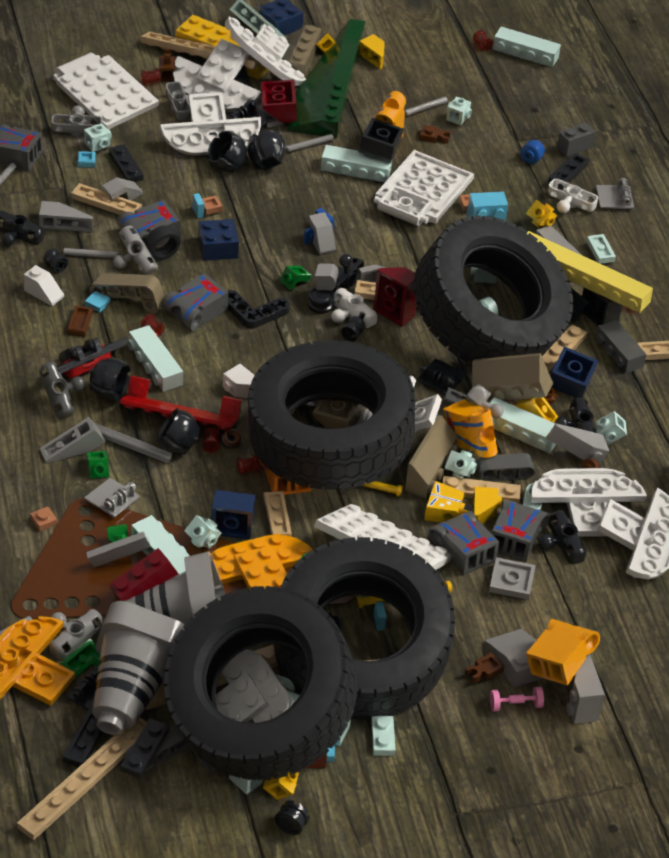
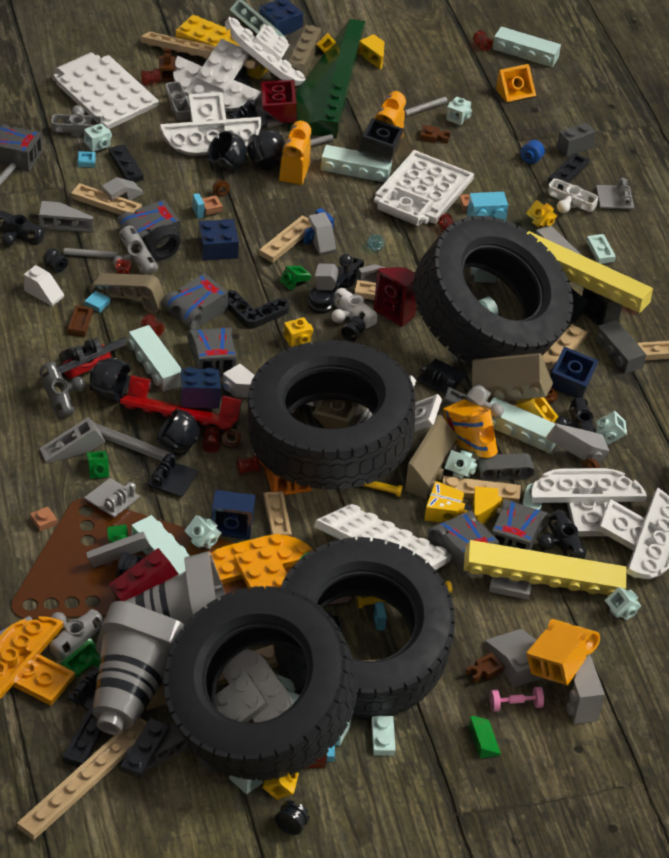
none -> clear red bush [115,259,131,274]
none -> black wheel [116,552,142,578]
none -> black hinge [146,453,199,497]
none -> dark blue brick [180,367,221,408]
none -> dark grey piece [187,327,237,377]
none -> reddish brown plate [213,180,230,197]
none -> tan plate [259,215,311,263]
none -> light orange piece [279,121,311,185]
none -> yellow brick [283,317,313,347]
none -> clear light blue plate [367,234,385,250]
none -> clear red bush [437,213,454,230]
none -> light yellow brick [464,540,626,596]
none -> green slope [468,716,501,759]
none -> light orange slope [496,64,536,102]
none -> light aqua brick [605,587,641,620]

